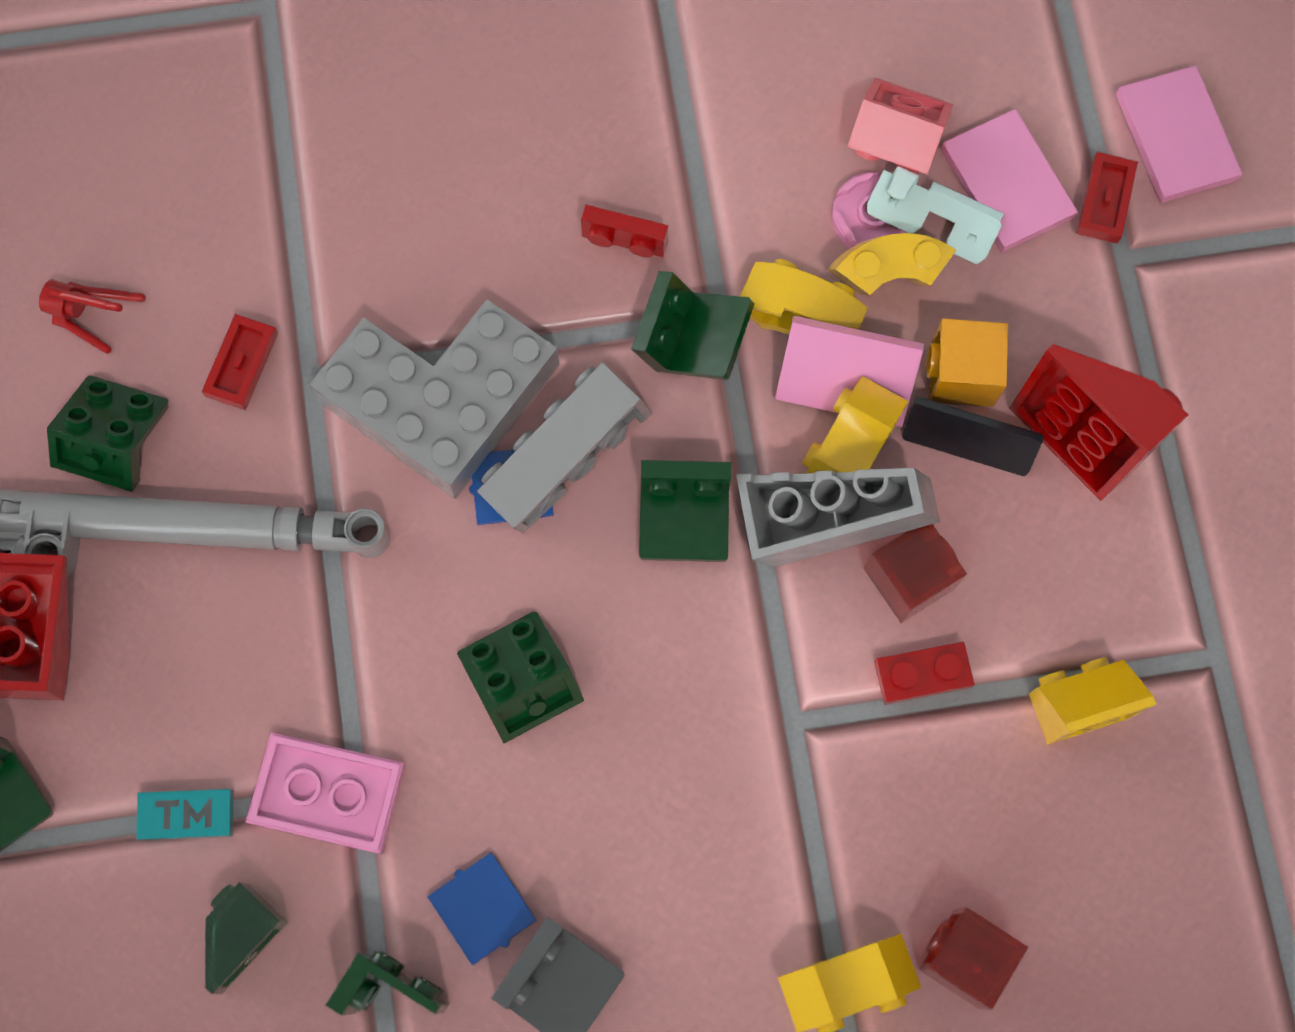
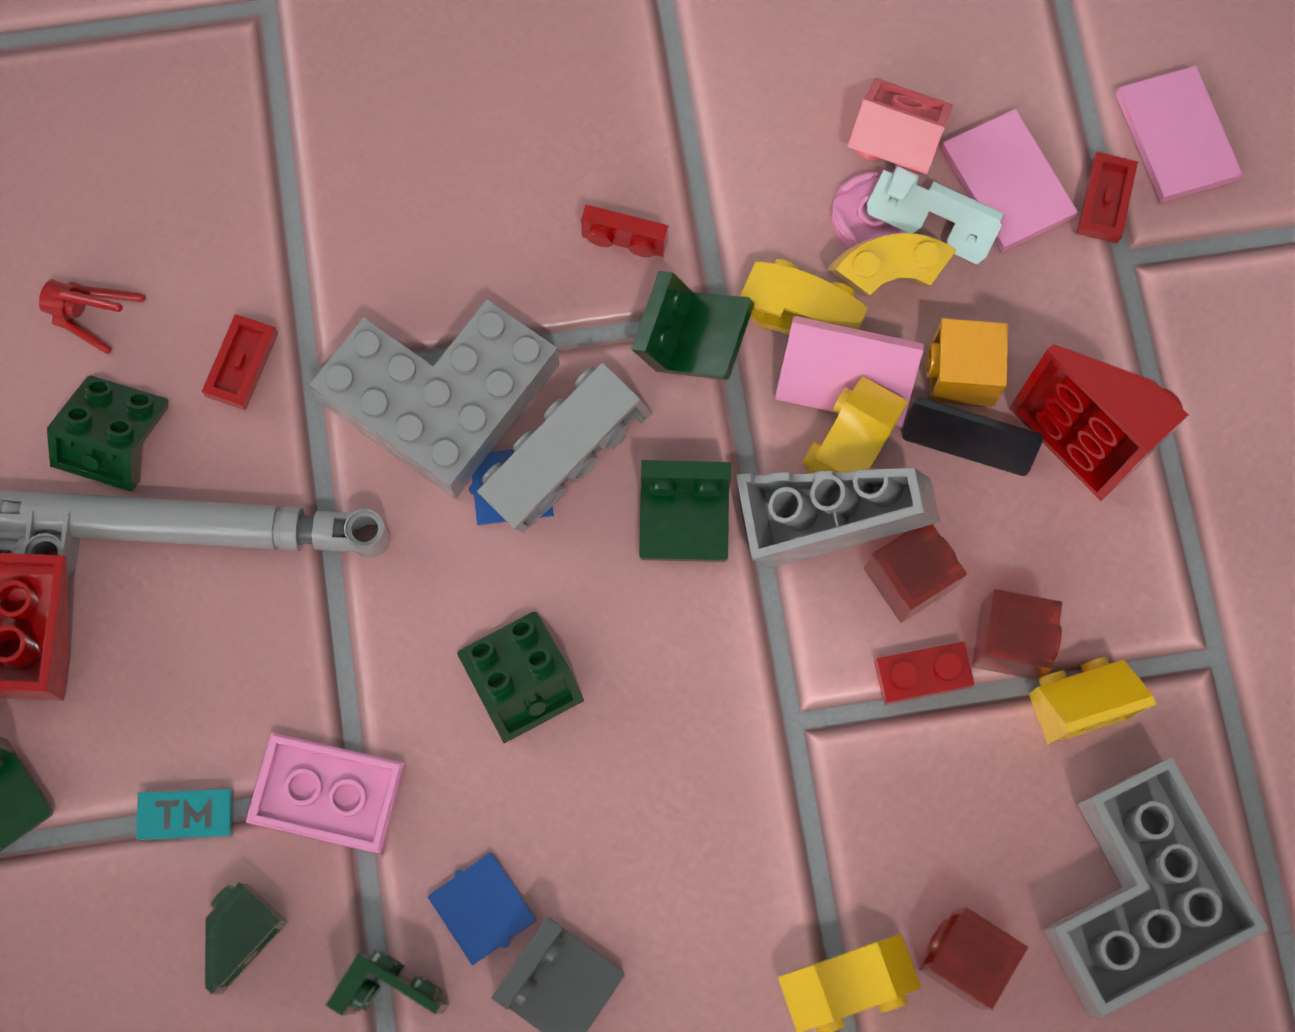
none -> clear red head [972,589,1062,680]
none -> light grey brick [1042,757,1269,1017]

